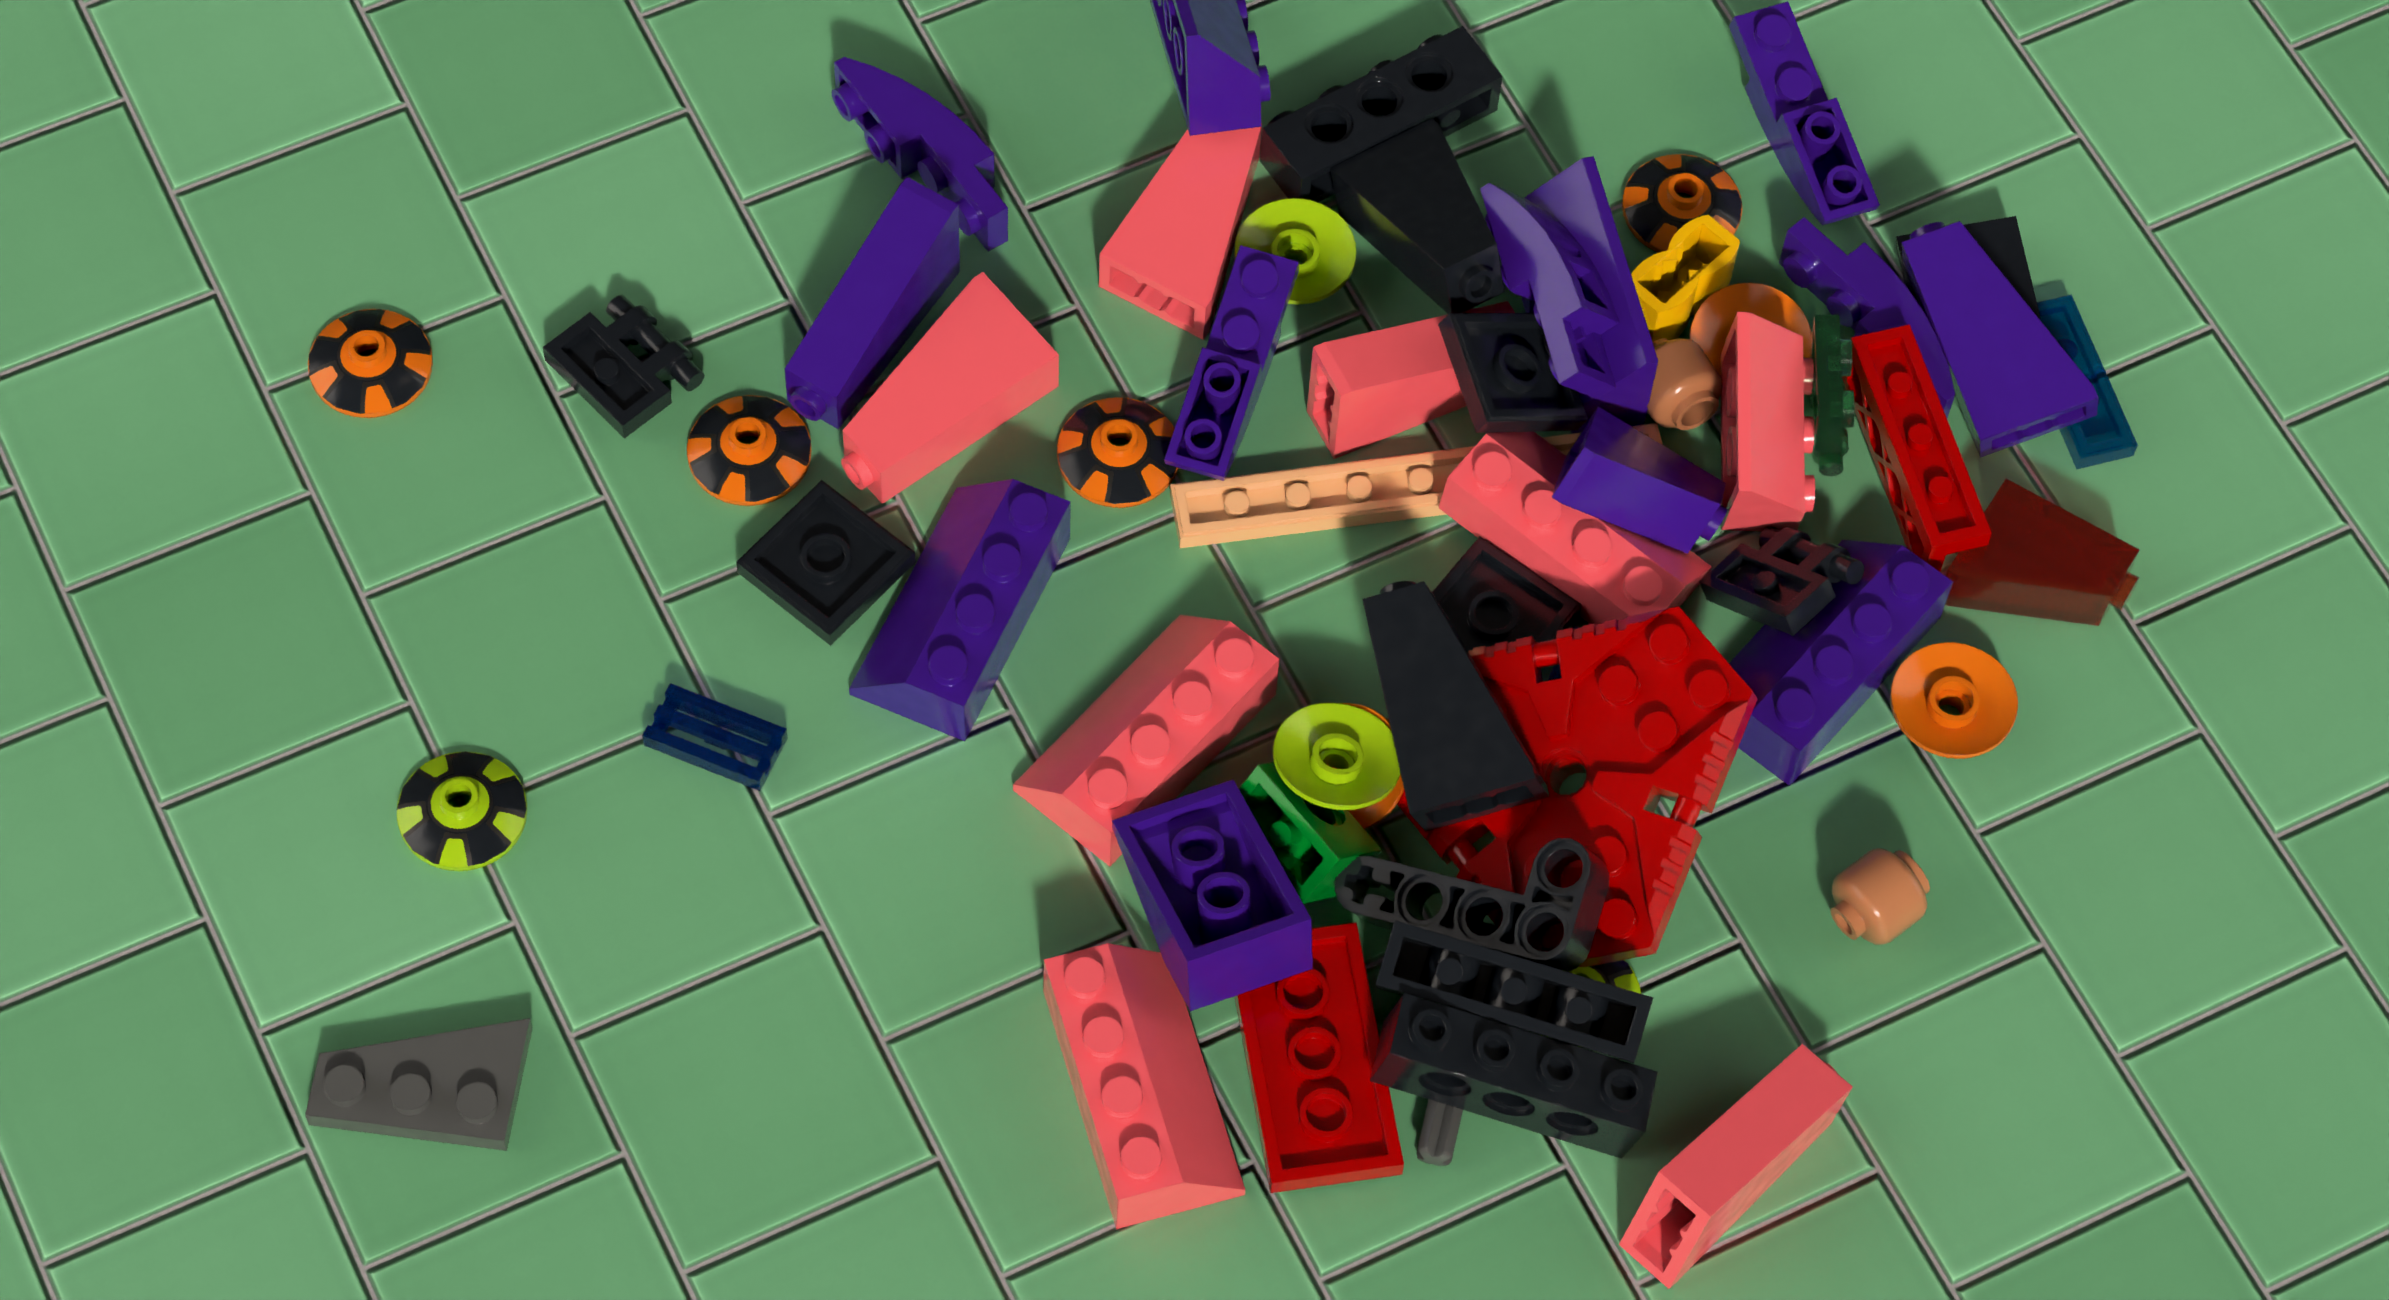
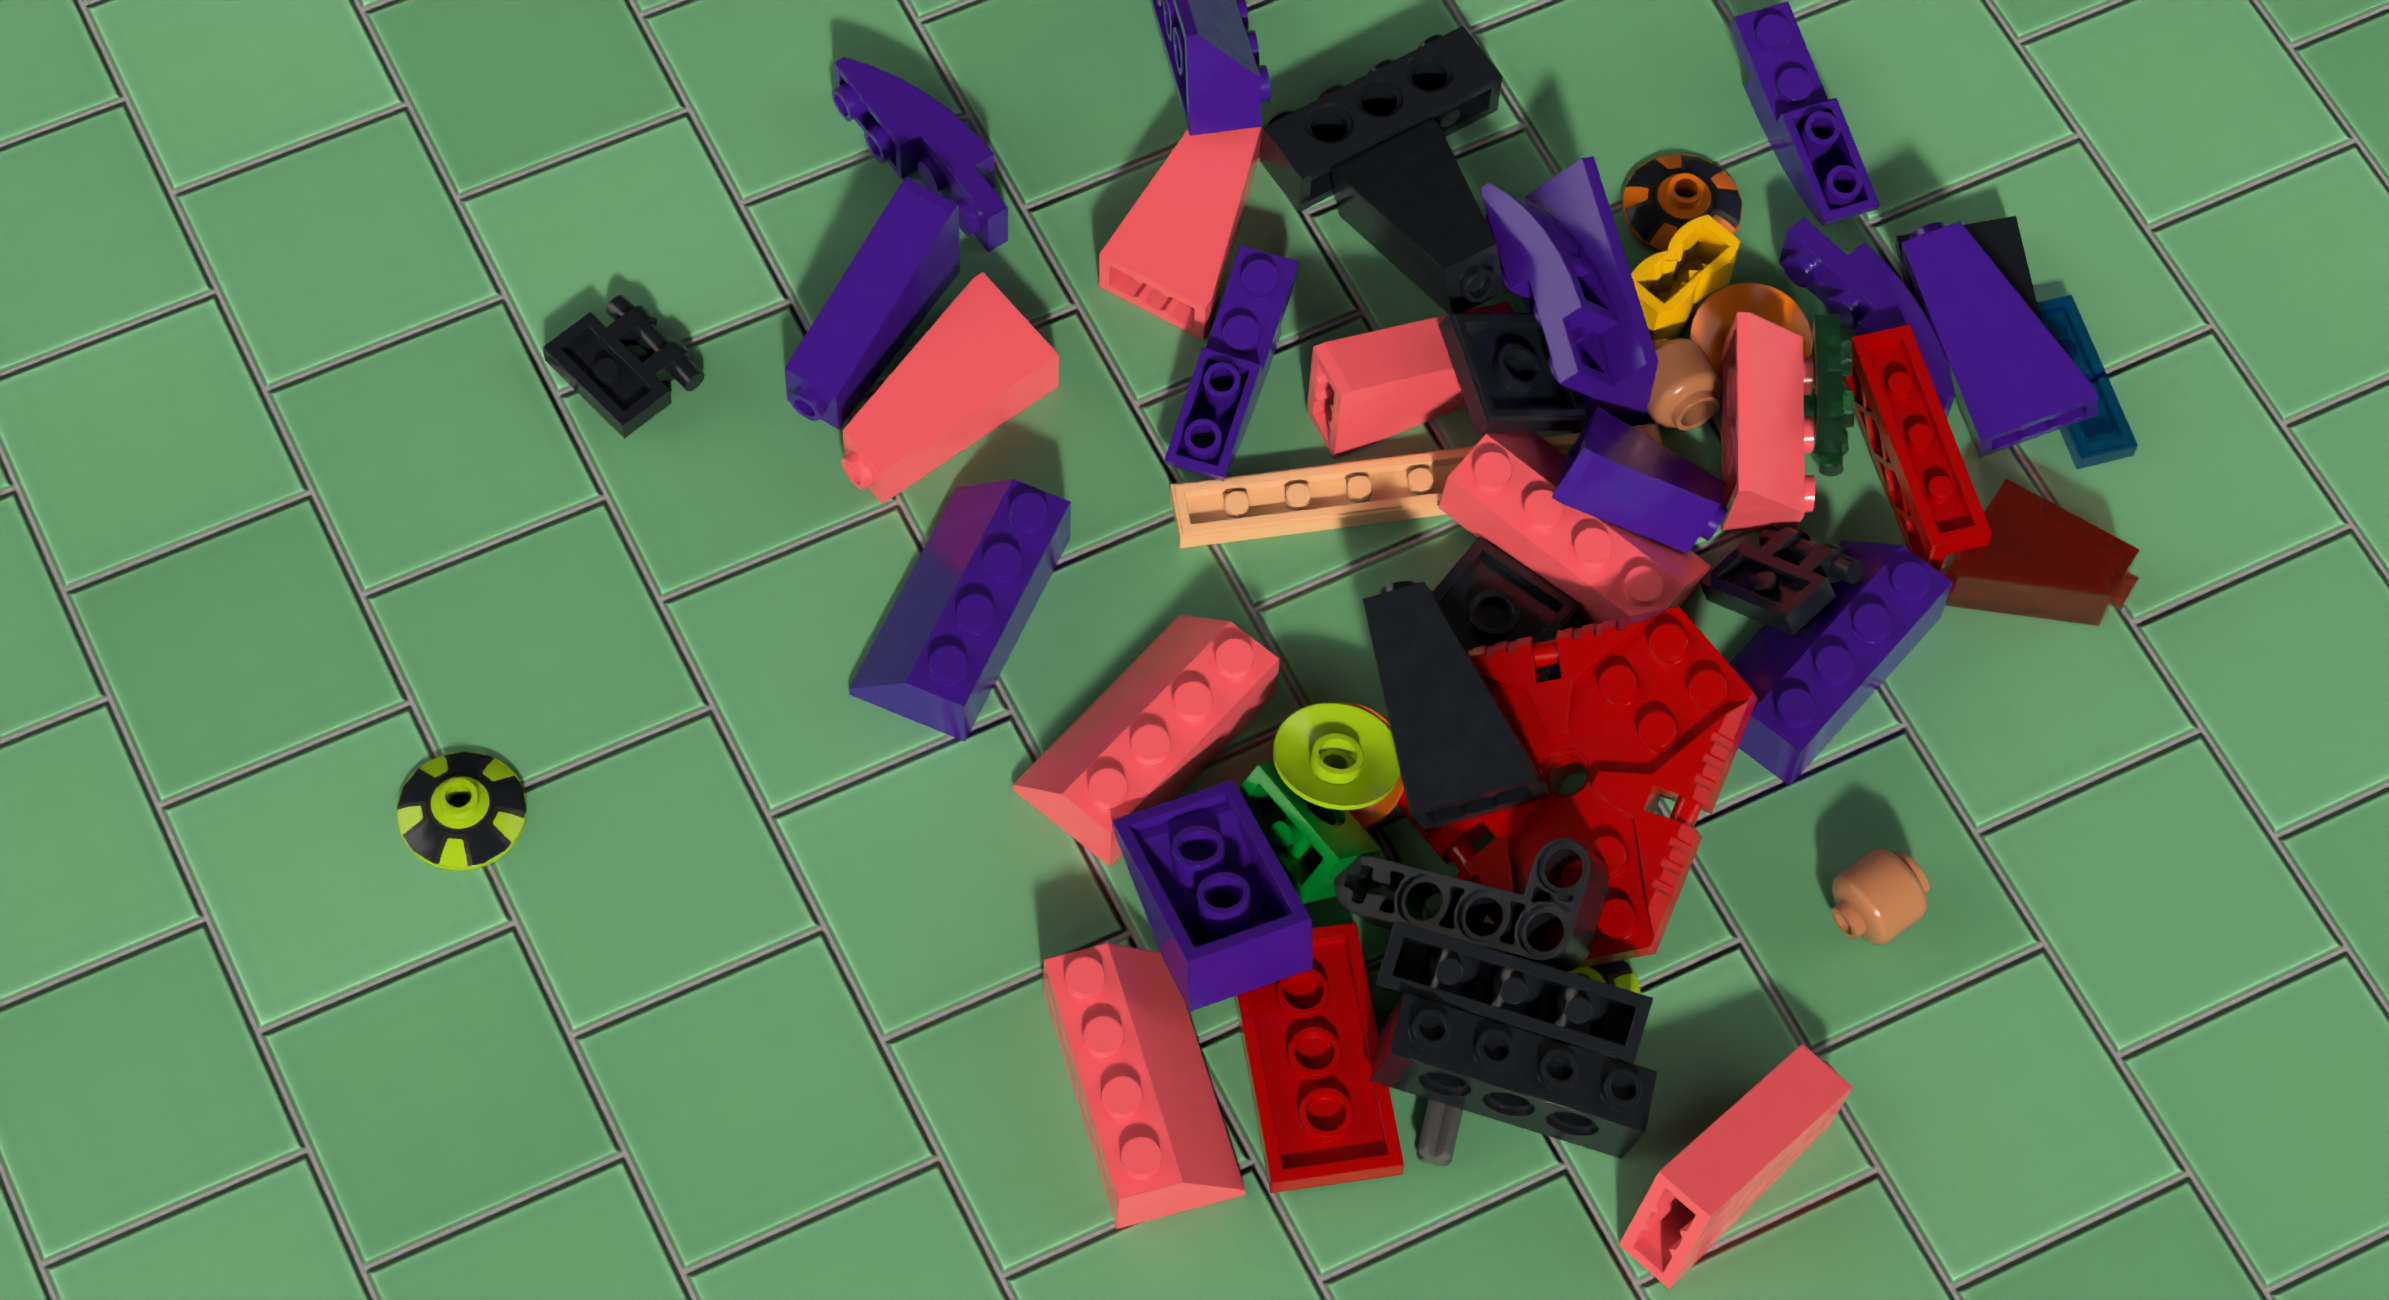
dark grey wing [305,1018,532,1151] -> none
dish [308,309,433,418] -> none
clear blue tile [642,683,788,791] -> none
dish [687,395,812,506] -> none
black plate [736,480,916,646] -> none
dish [1057,397,1178,508] -> none
lime dish [1235,198,1356,305] -> none
orange dish [1890,642,2018,759] -> none

